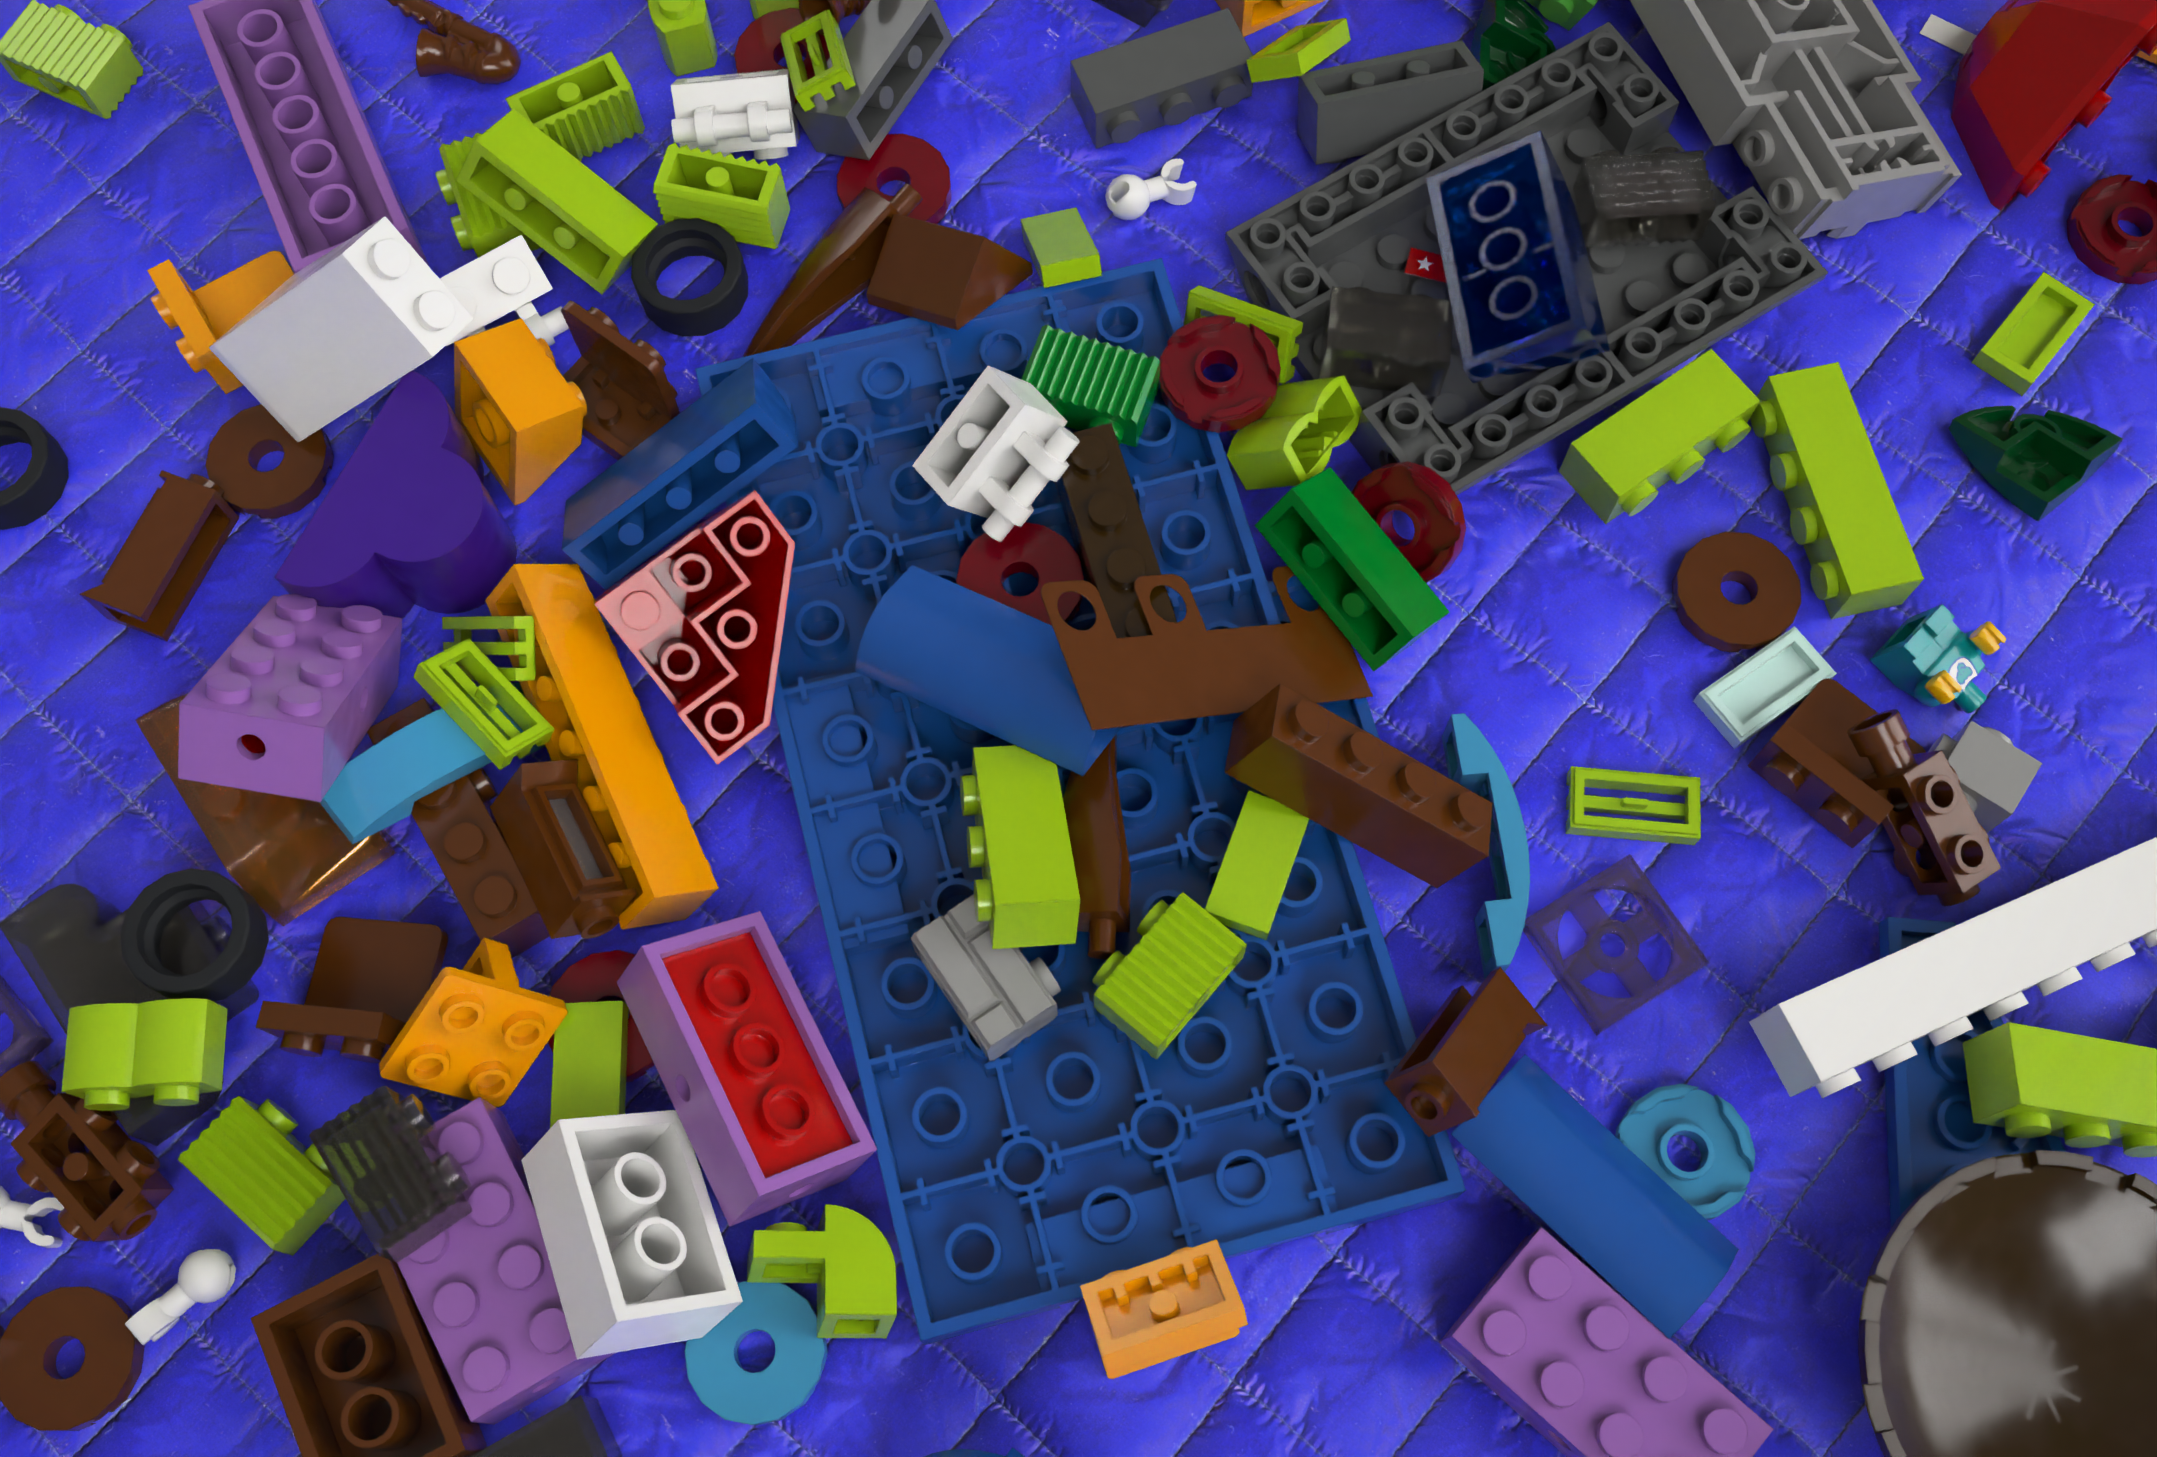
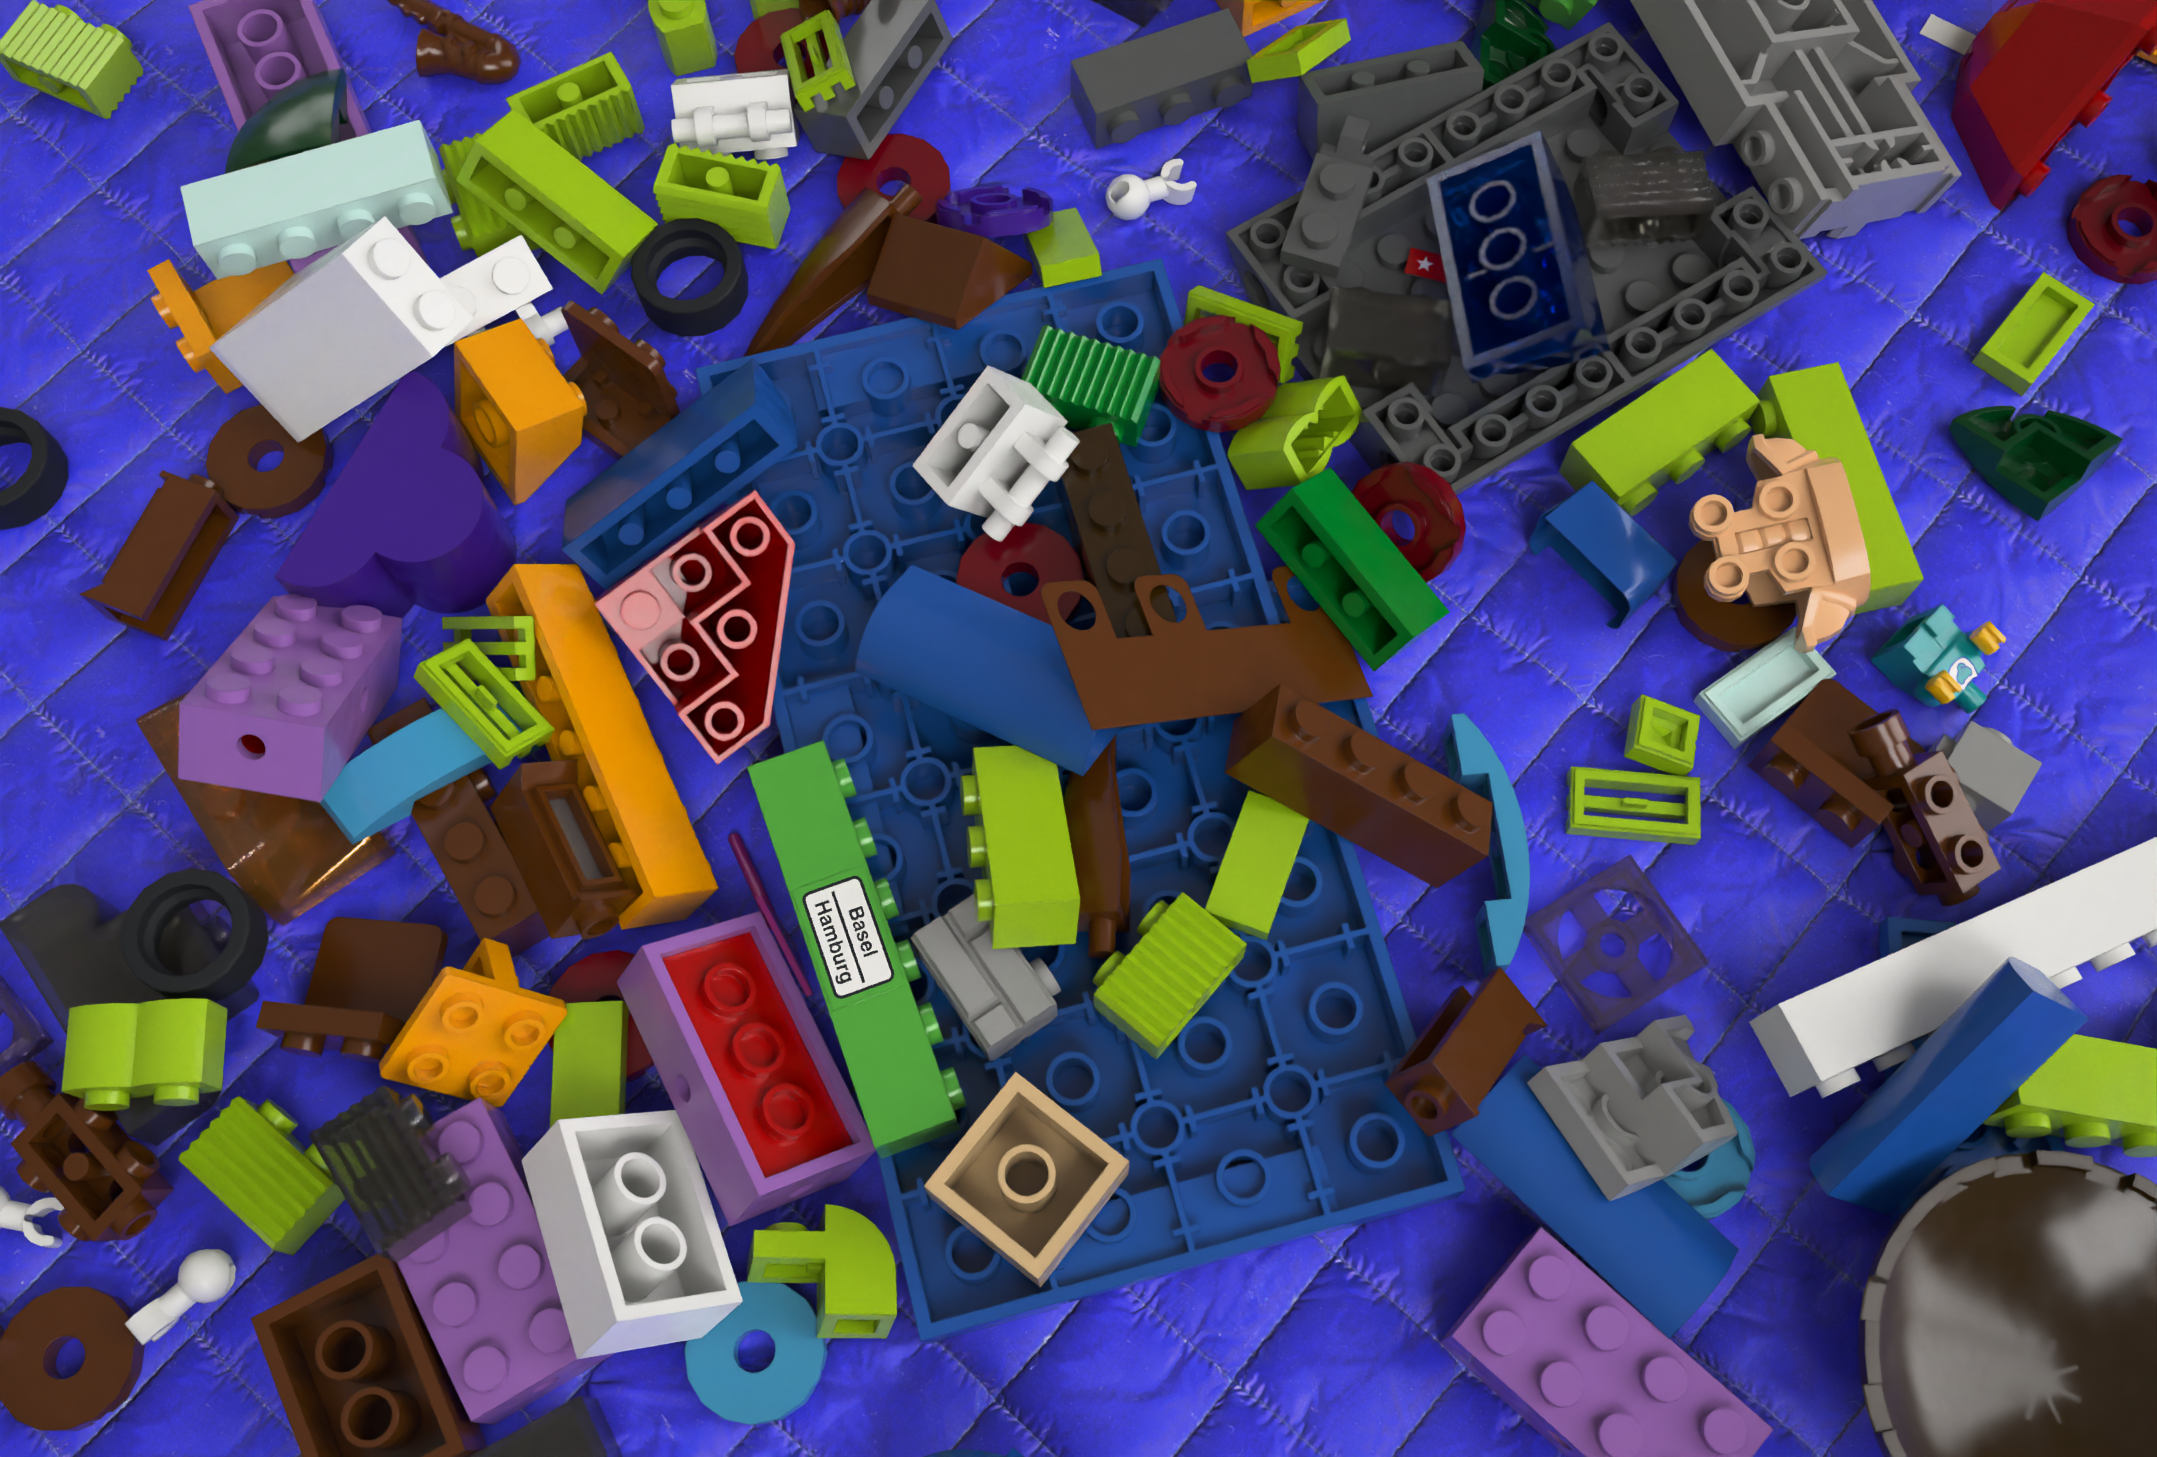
light orange bracket [1080,1239,1248,1379] -> none
none -> light aqua brick [180,120,453,280]
none -> brick [225,68,347,174]
none -> magenta piece [728,833,813,997]
none -> bright green brick [747,740,967,1159]
none -> tan brick [924,1072,1129,1288]
none -> dark purple tile [935,186,1053,237]
none -> dark grey hinge [1279,115,1375,279]
none -> light grey slope [1527,1015,1738,1201]
none -> blue piece [1529,480,1677,629]
none -> lime tile [1624,694,1700,776]
none -> light nougat piece [1689,434,1871,653]
none -> blue brick [1809,957,2089,1216]

